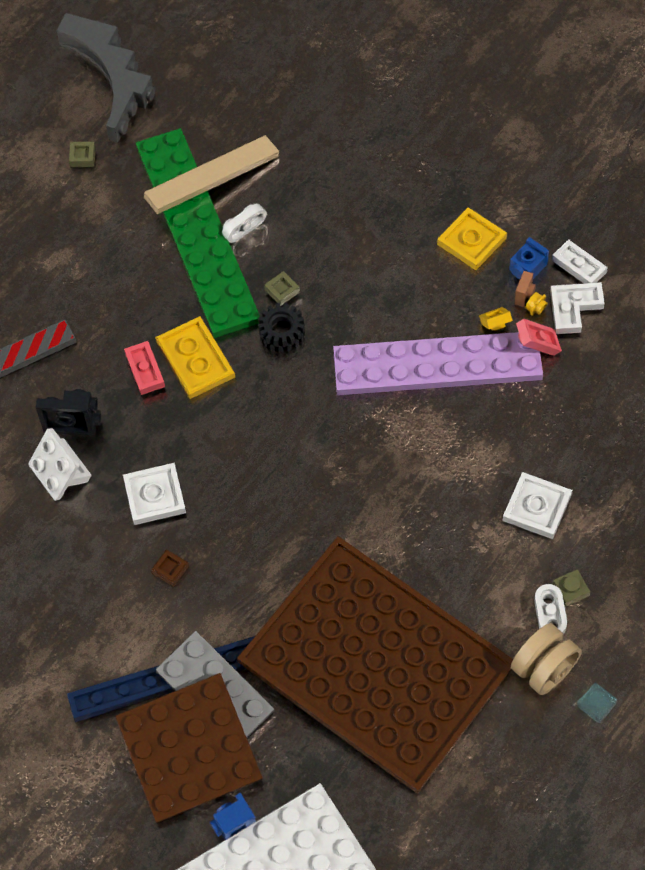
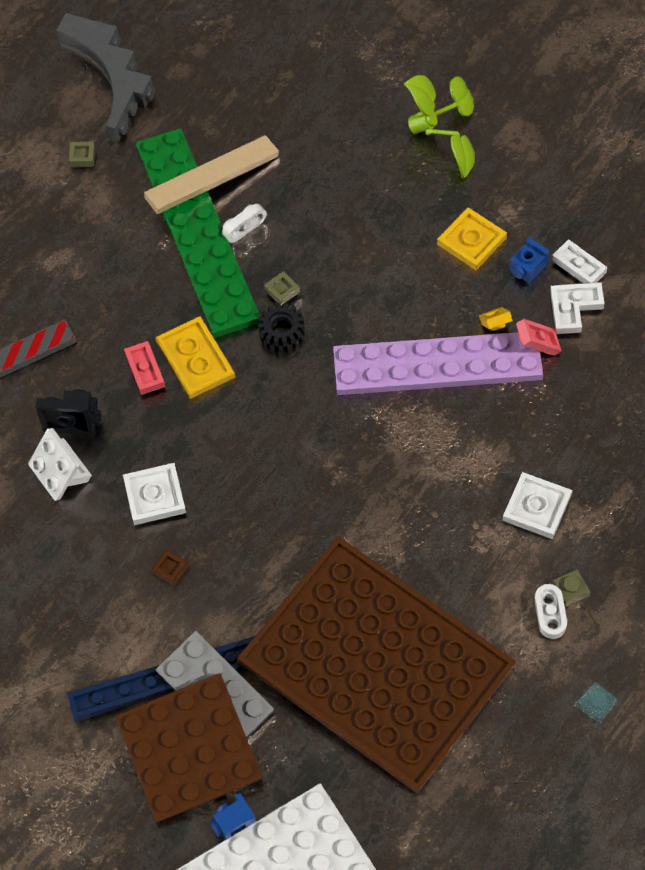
tan wheel [511,623,582,695] -> none
nougat plate [515,271,536,307] -> none
yellow plate [525,292,548,316] -> none
none -> lime plant [404,75,475,179]

